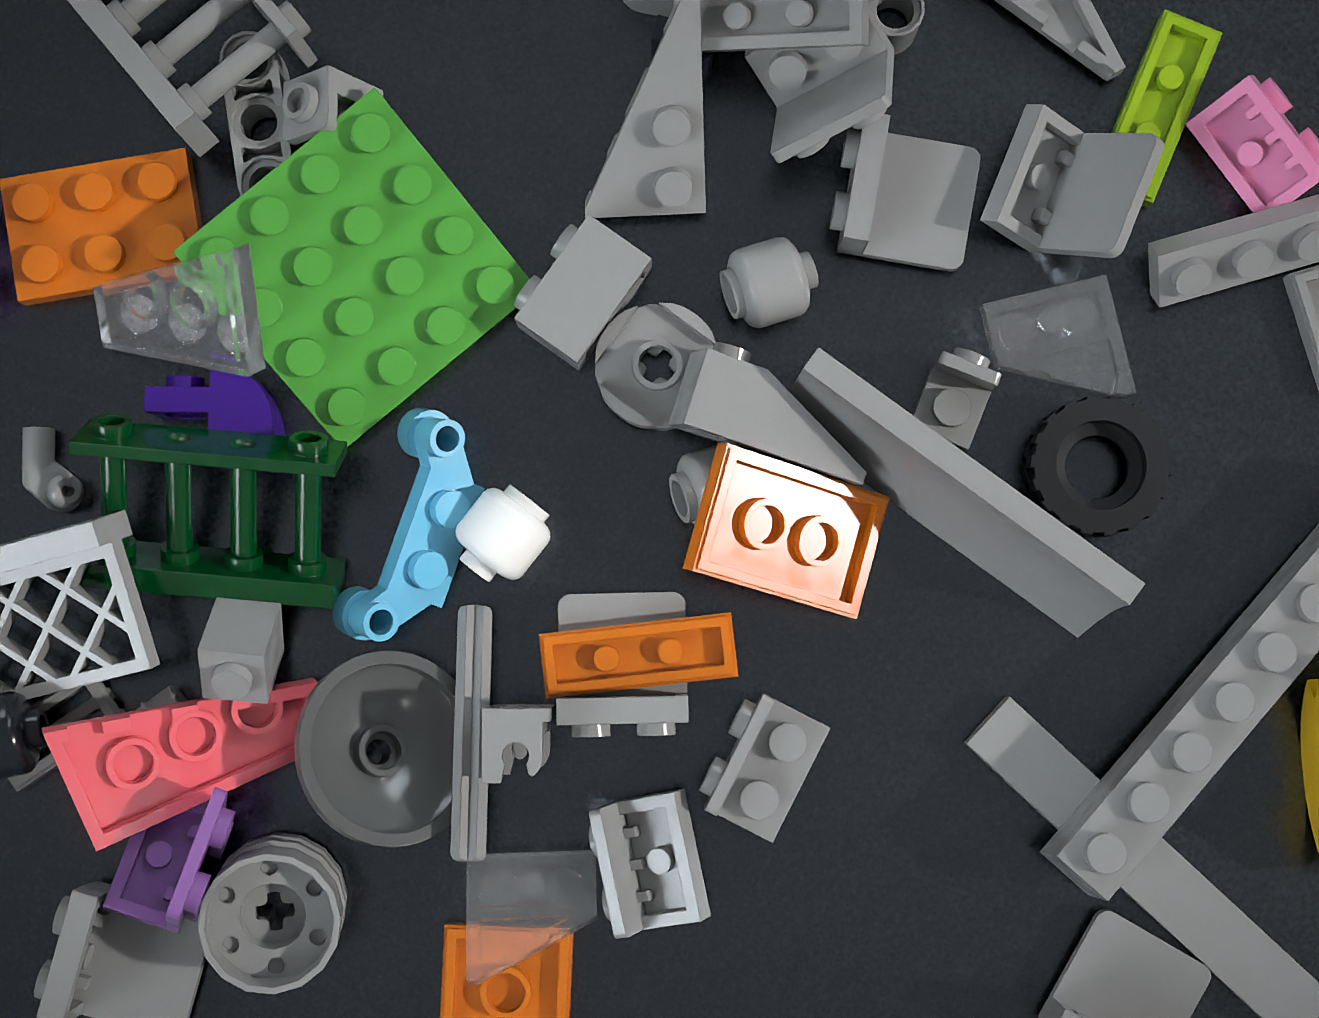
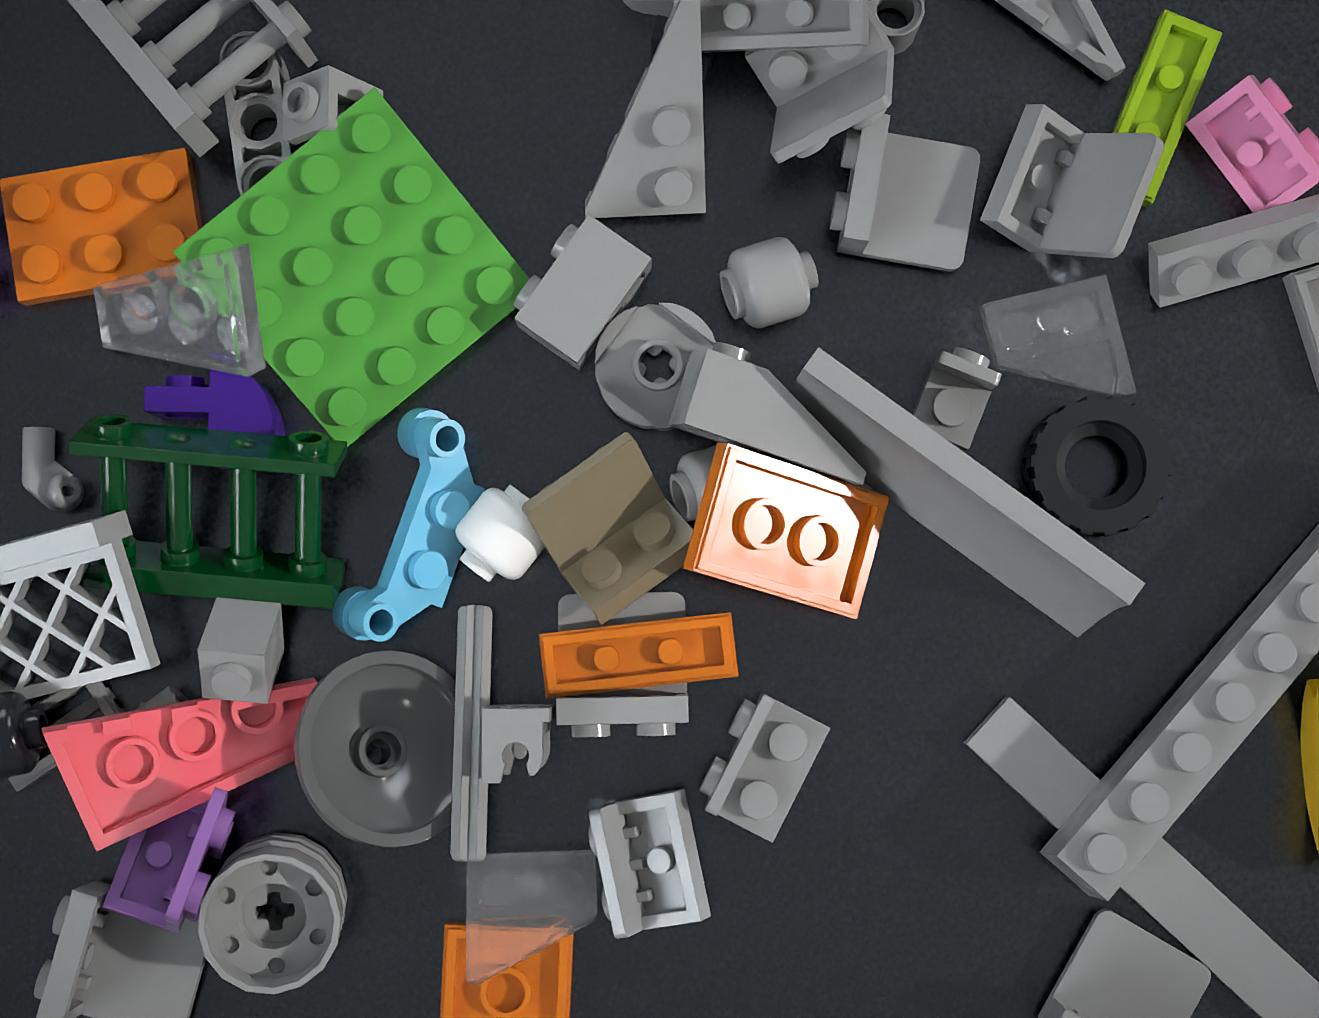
none -> dark tan bracket [522,432,693,625]

